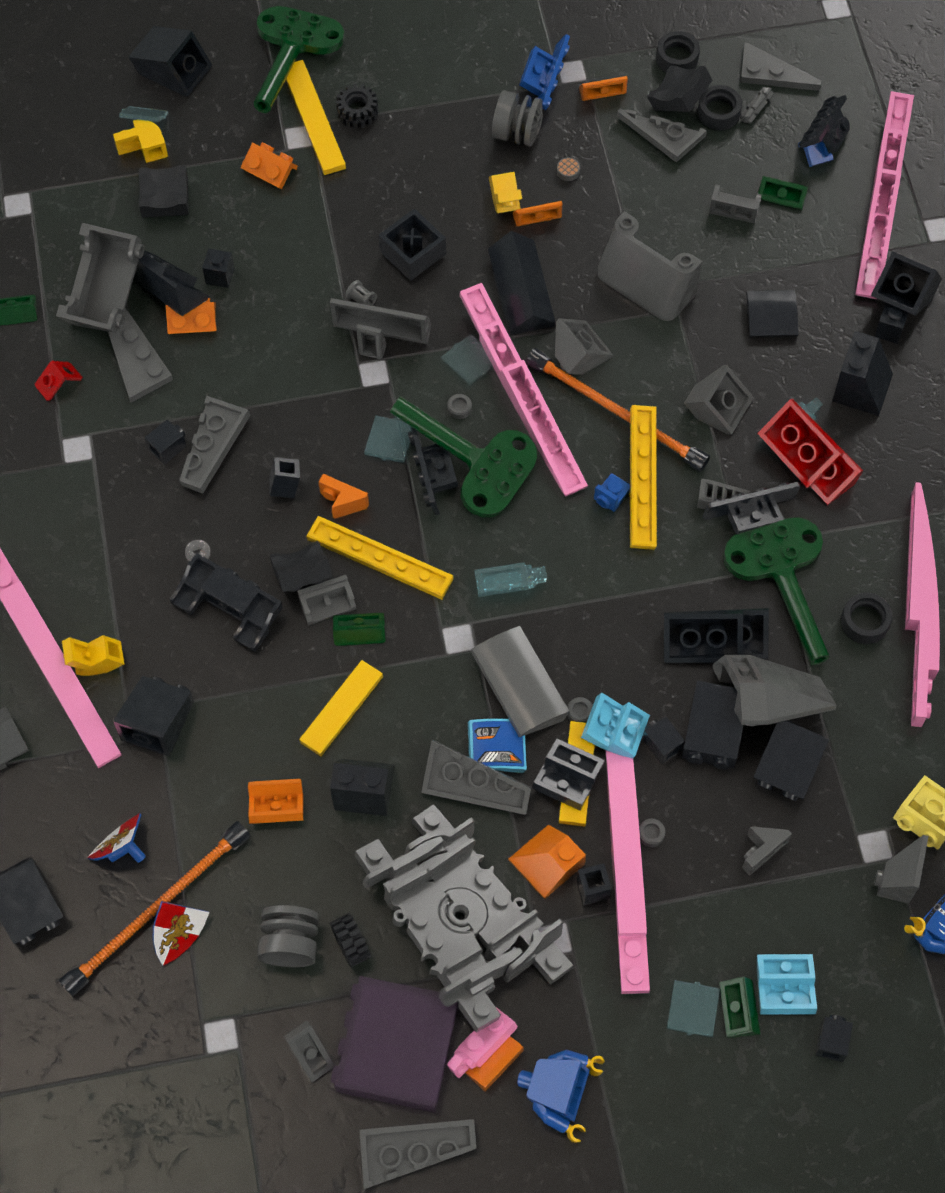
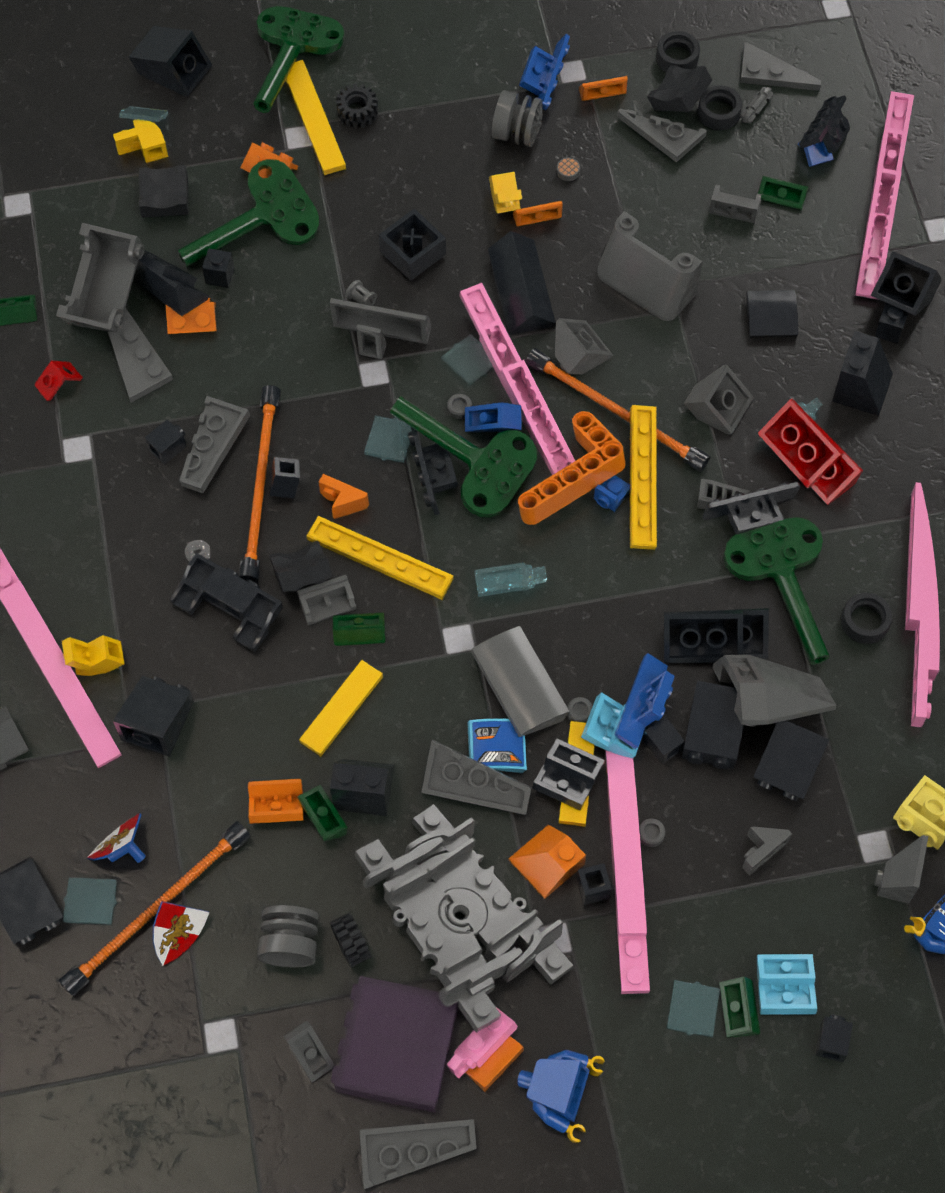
none -> clear light blue piece [63,878,117,925]
none -> dark green piece [177,159,319,267]
none -> orange hose [239,385,281,583]
none -> dark green slope [297,785,348,841]
none -> blue slope [465,402,522,432]
none -> orange beam [518,411,625,525]
none -> blue bracket [615,653,675,749]

